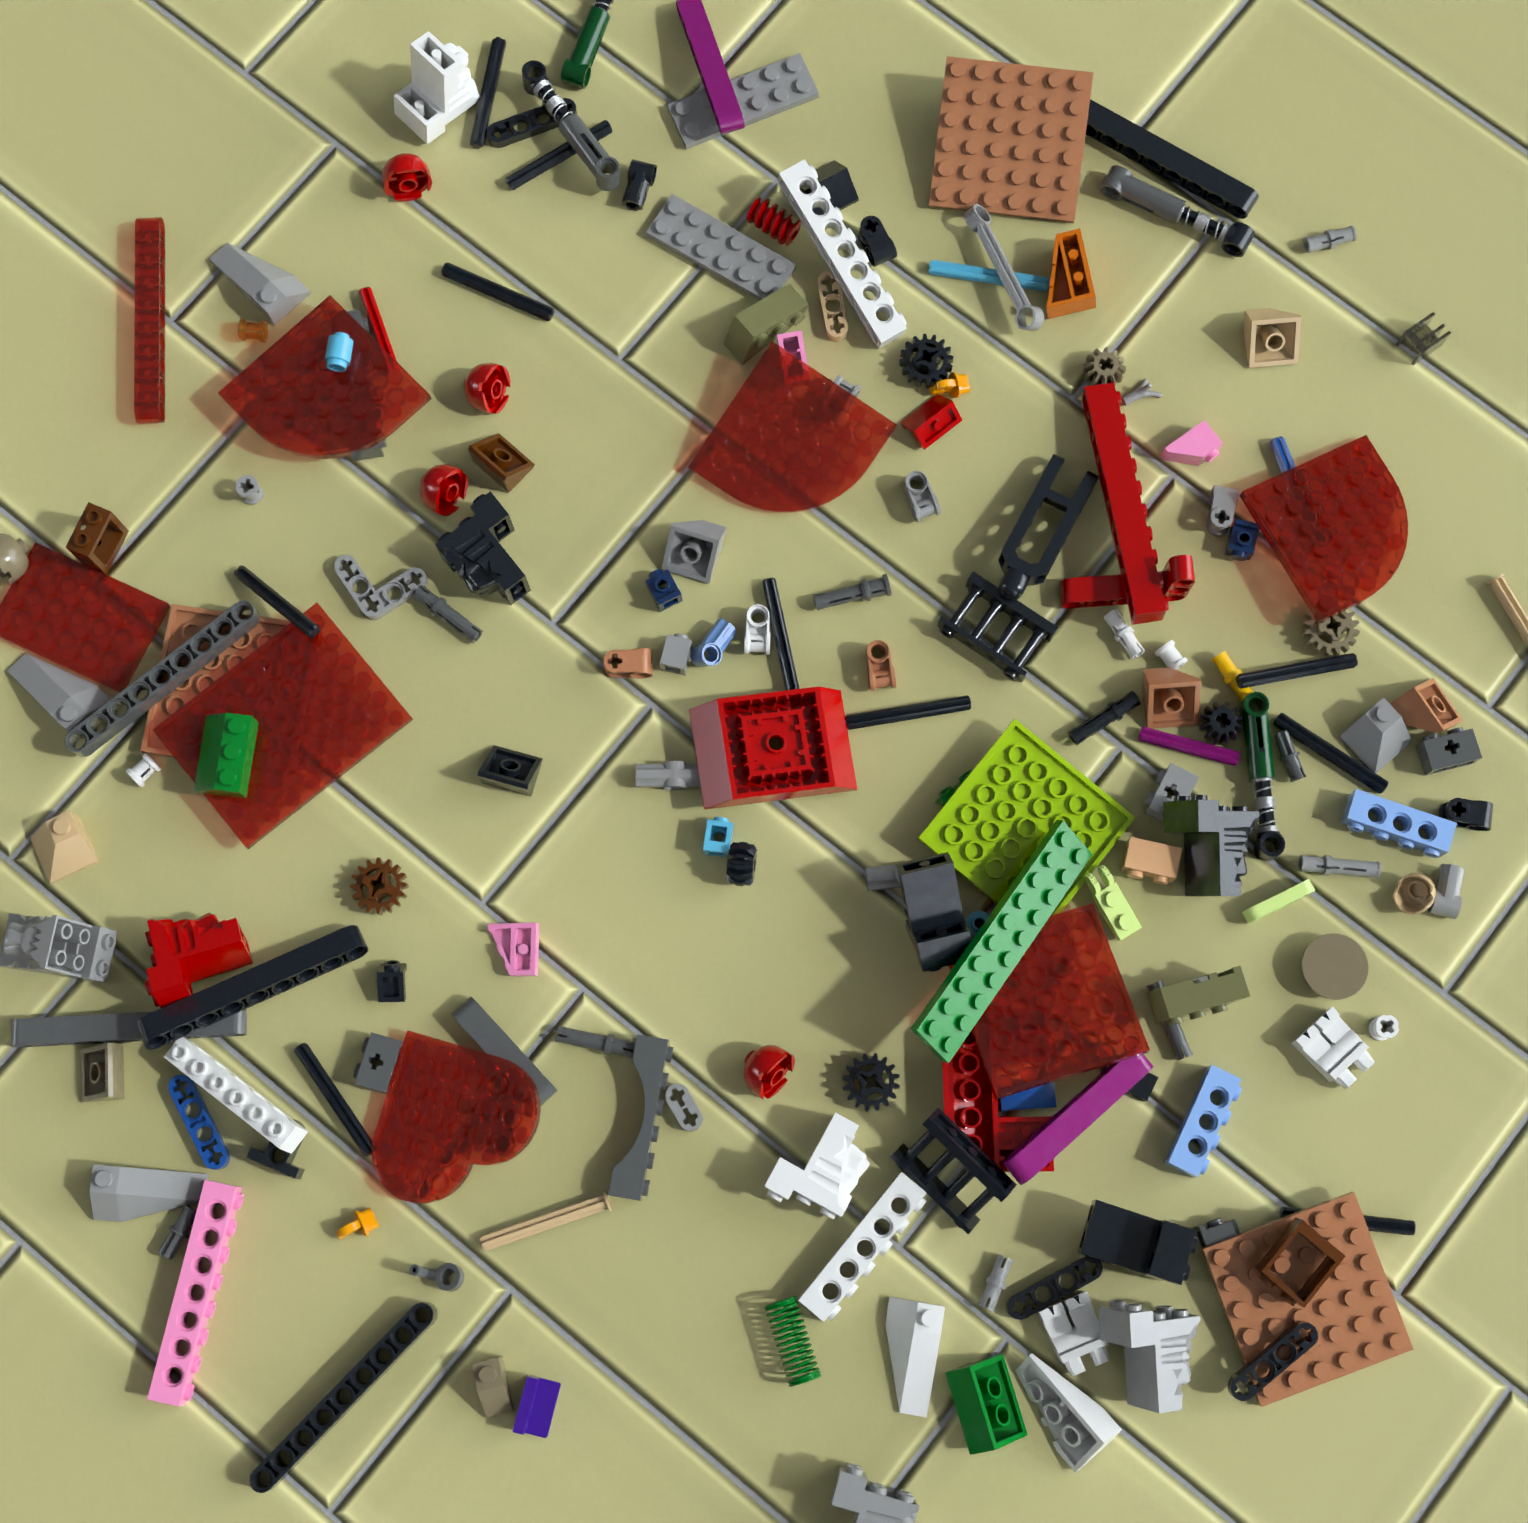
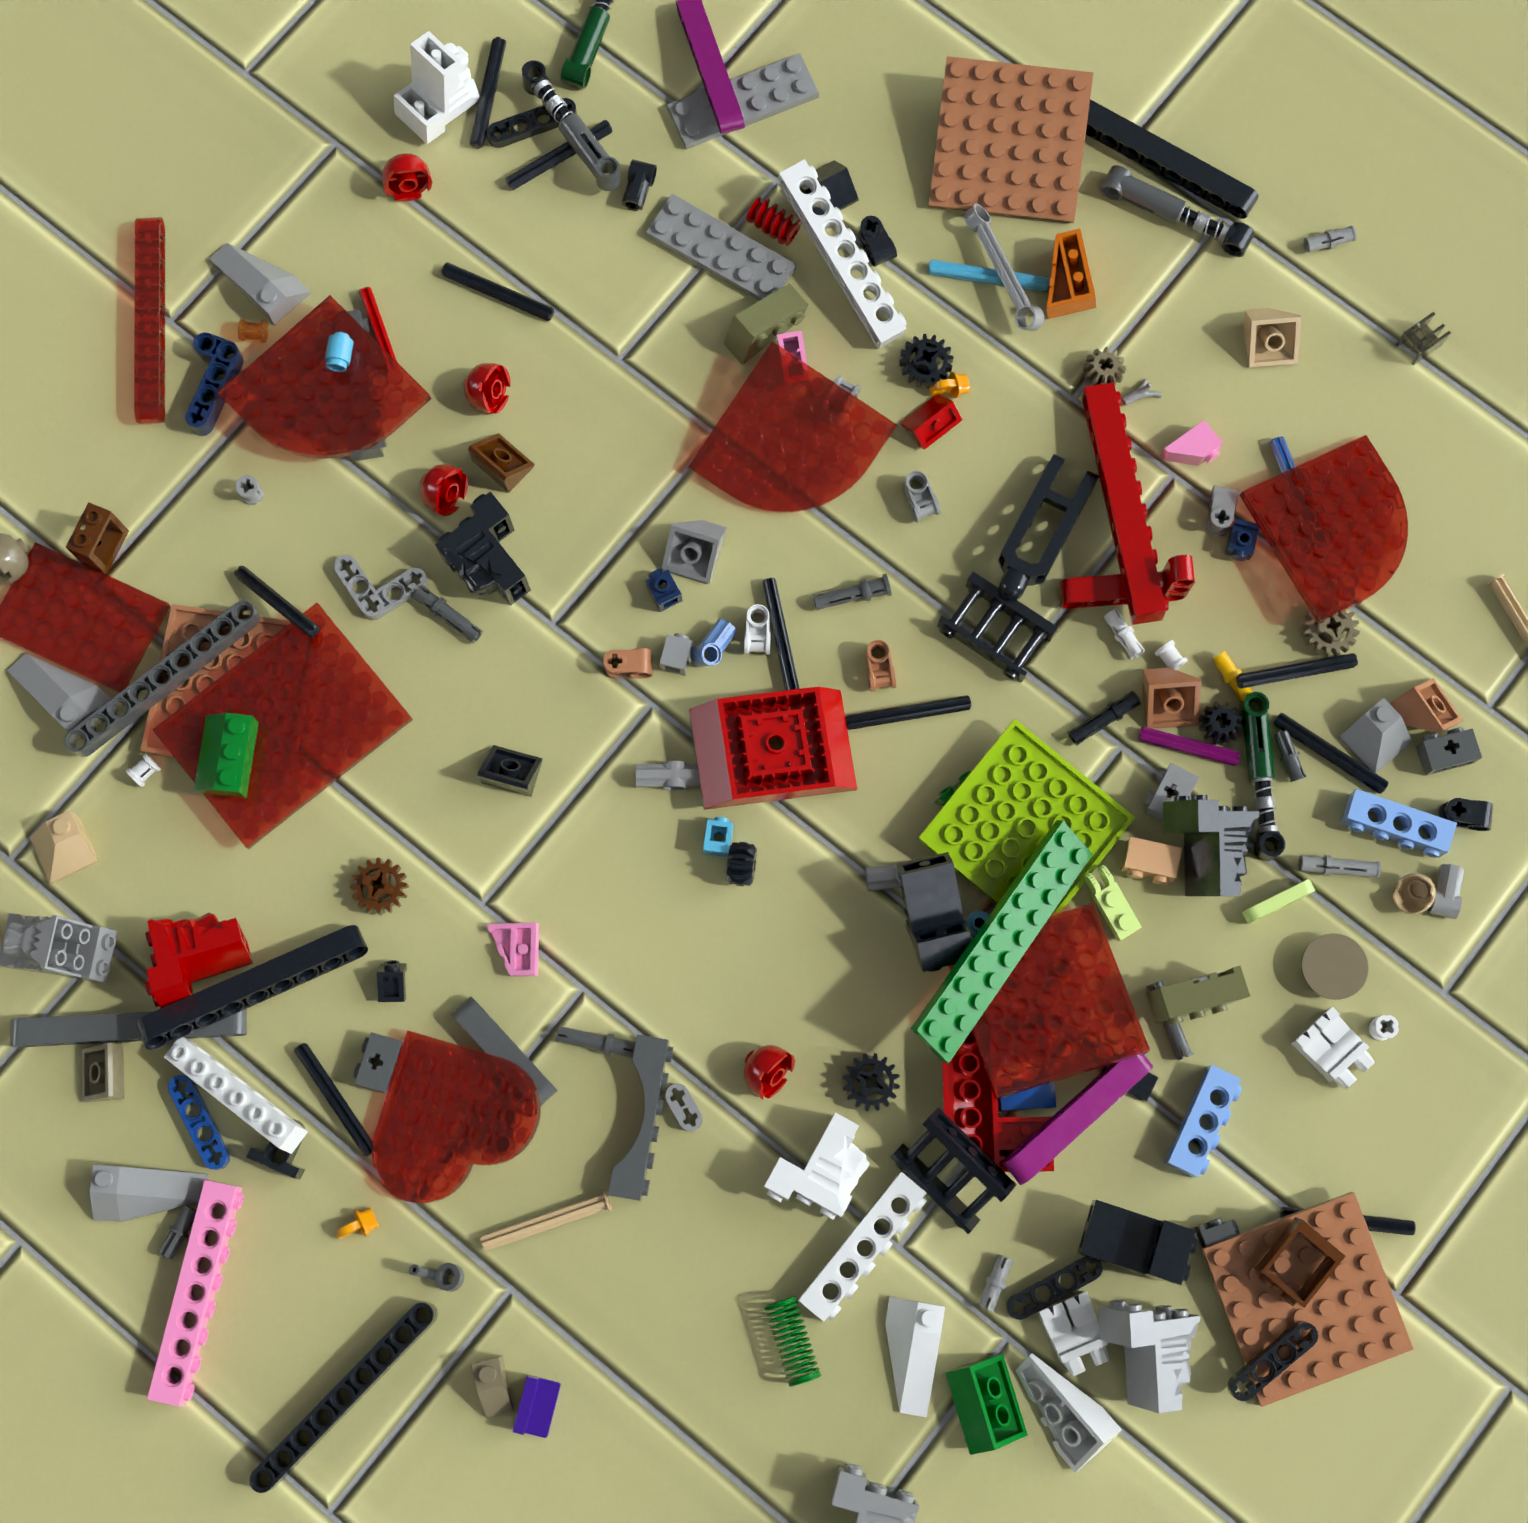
tan beam [817,271,848,342] -> none
none -> dark blue beam [185,332,244,436]

